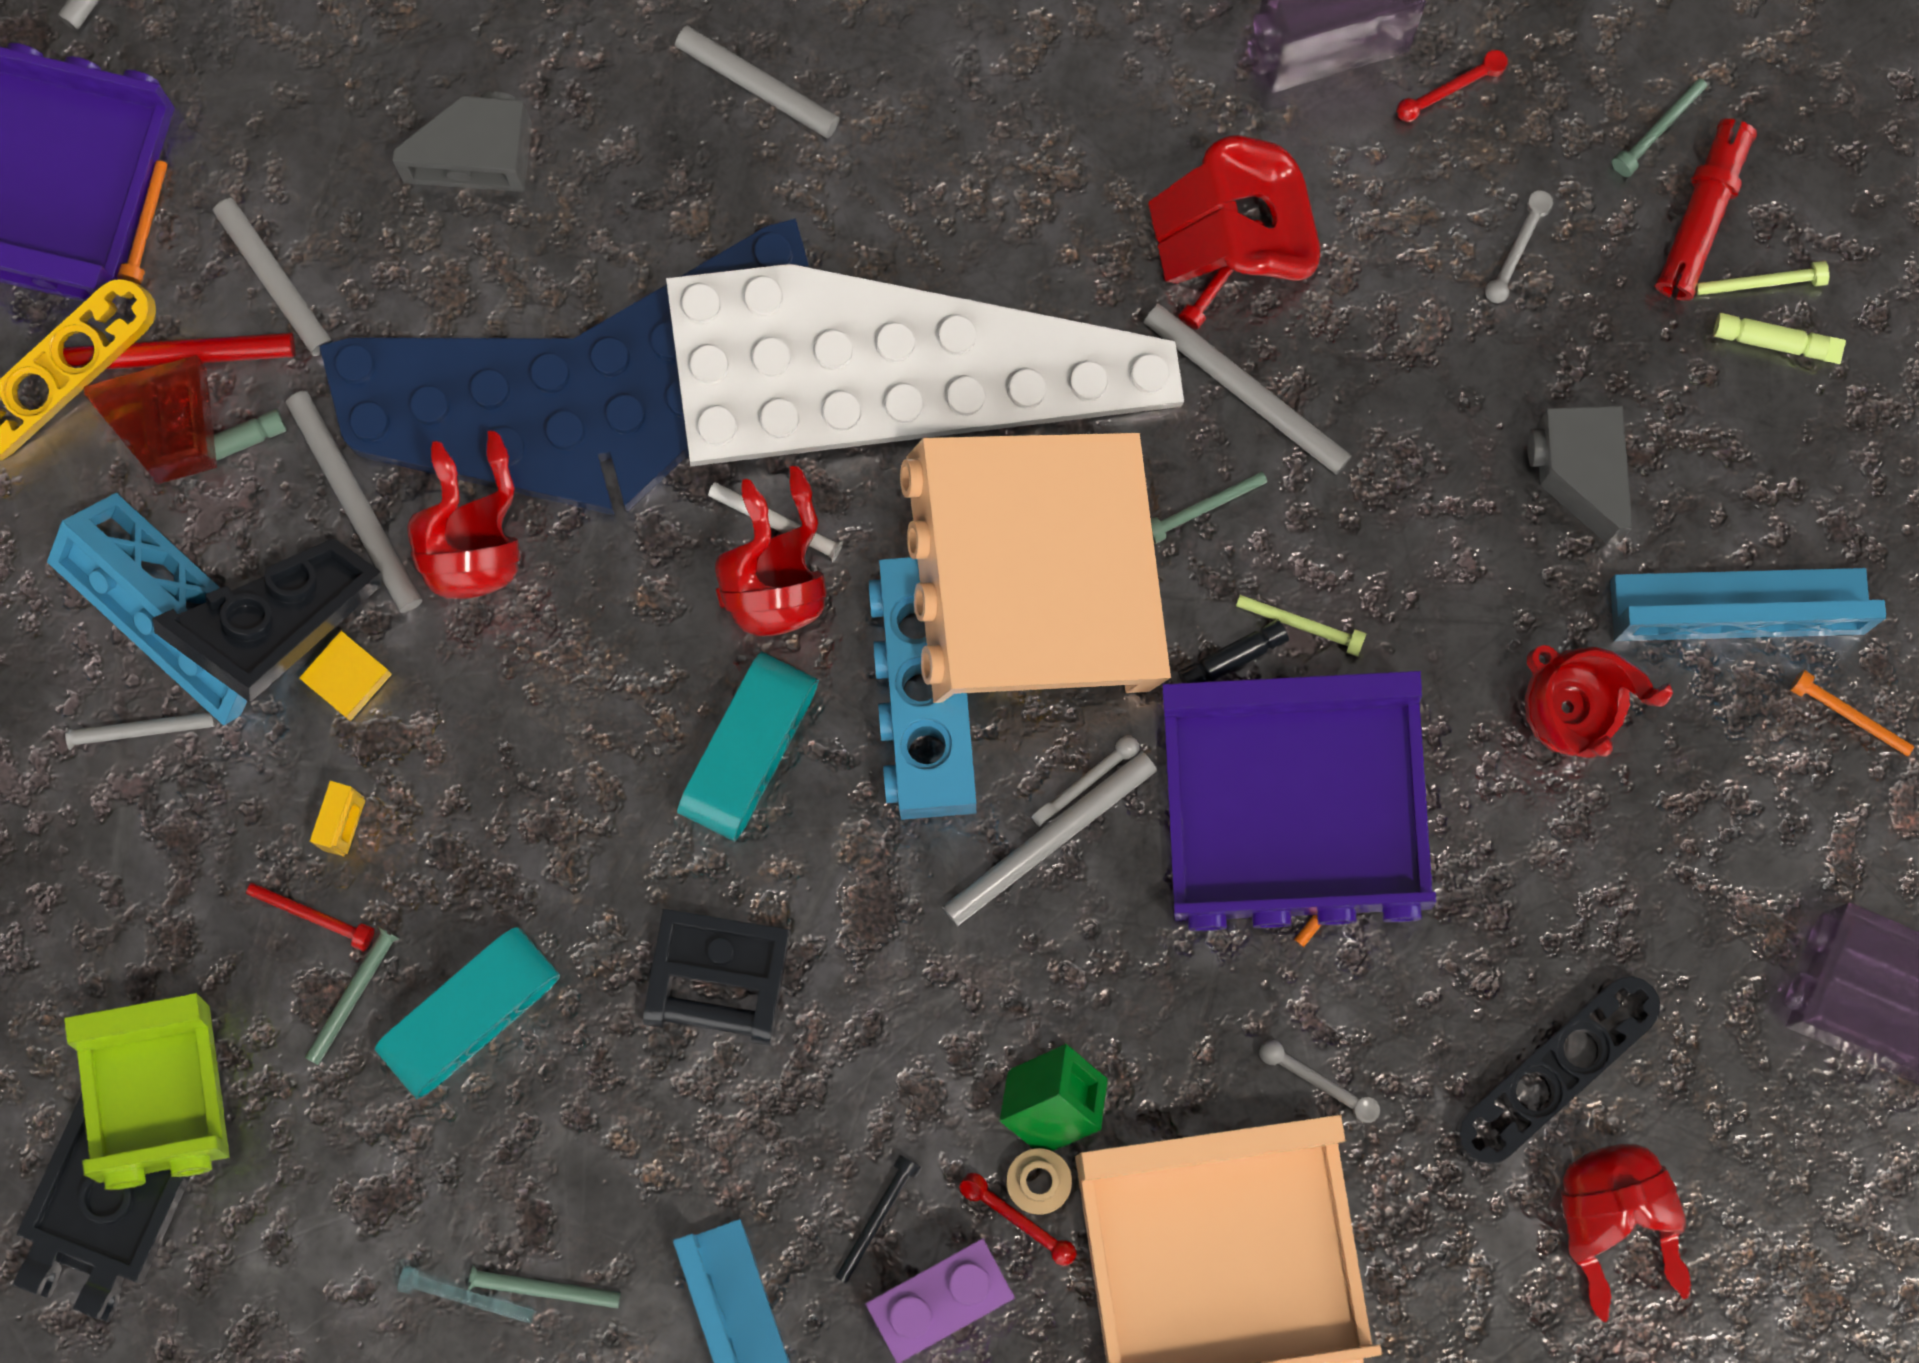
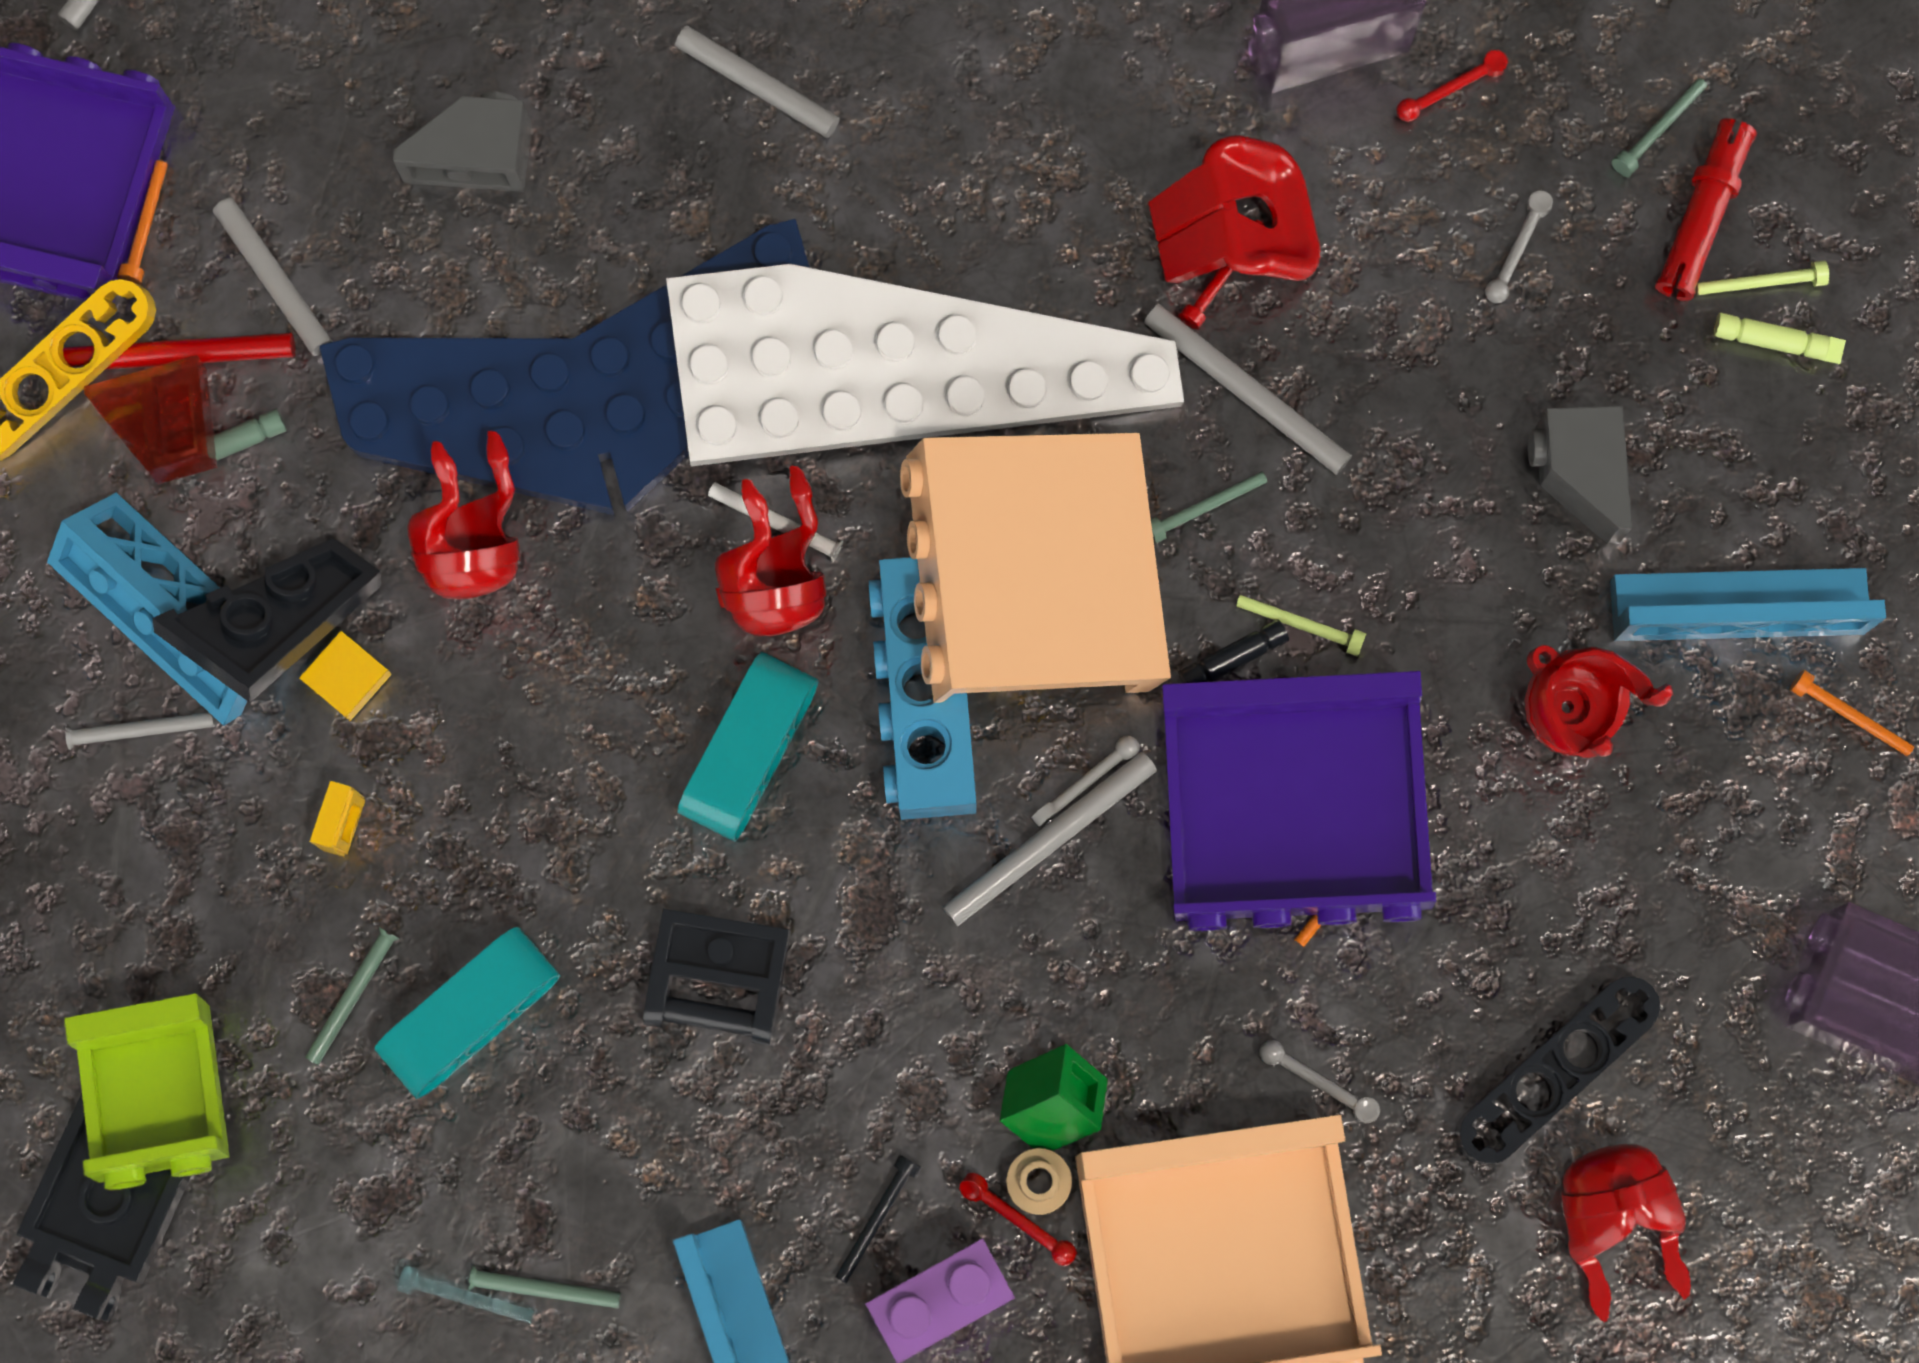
red piece [246,883,375,951] -> none
light grey bar [285,391,422,613] -> none

